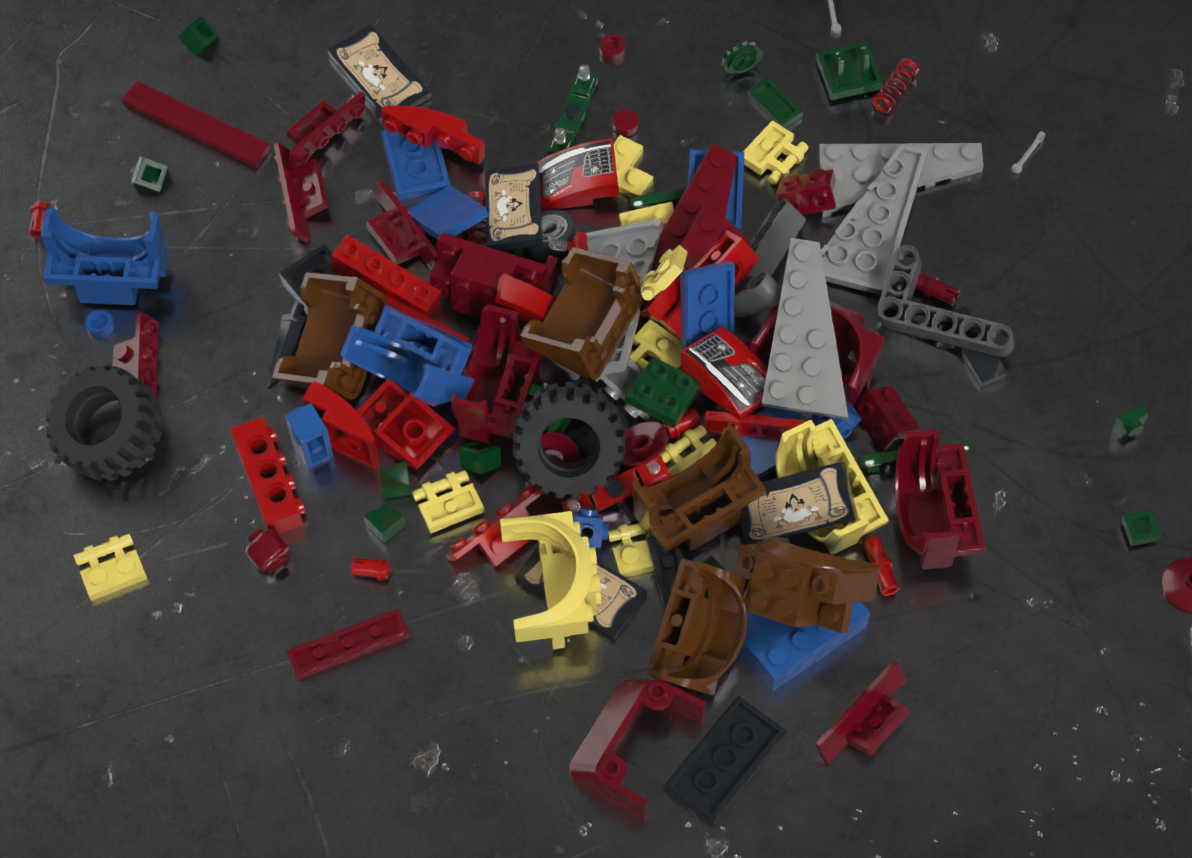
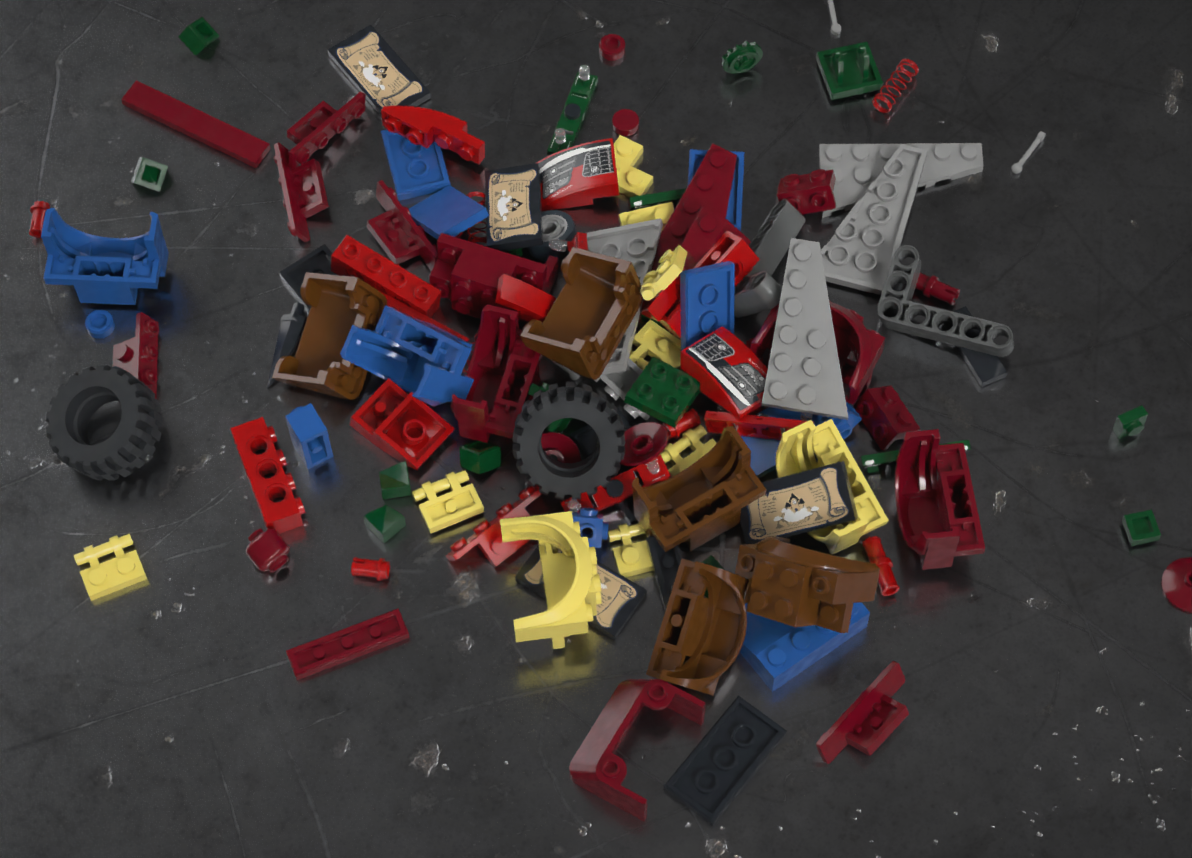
red slope [302,381,380,469] -> none
light yellow plate [743,121,809,185] -> none
dark green tile [748,78,803,128] -> none

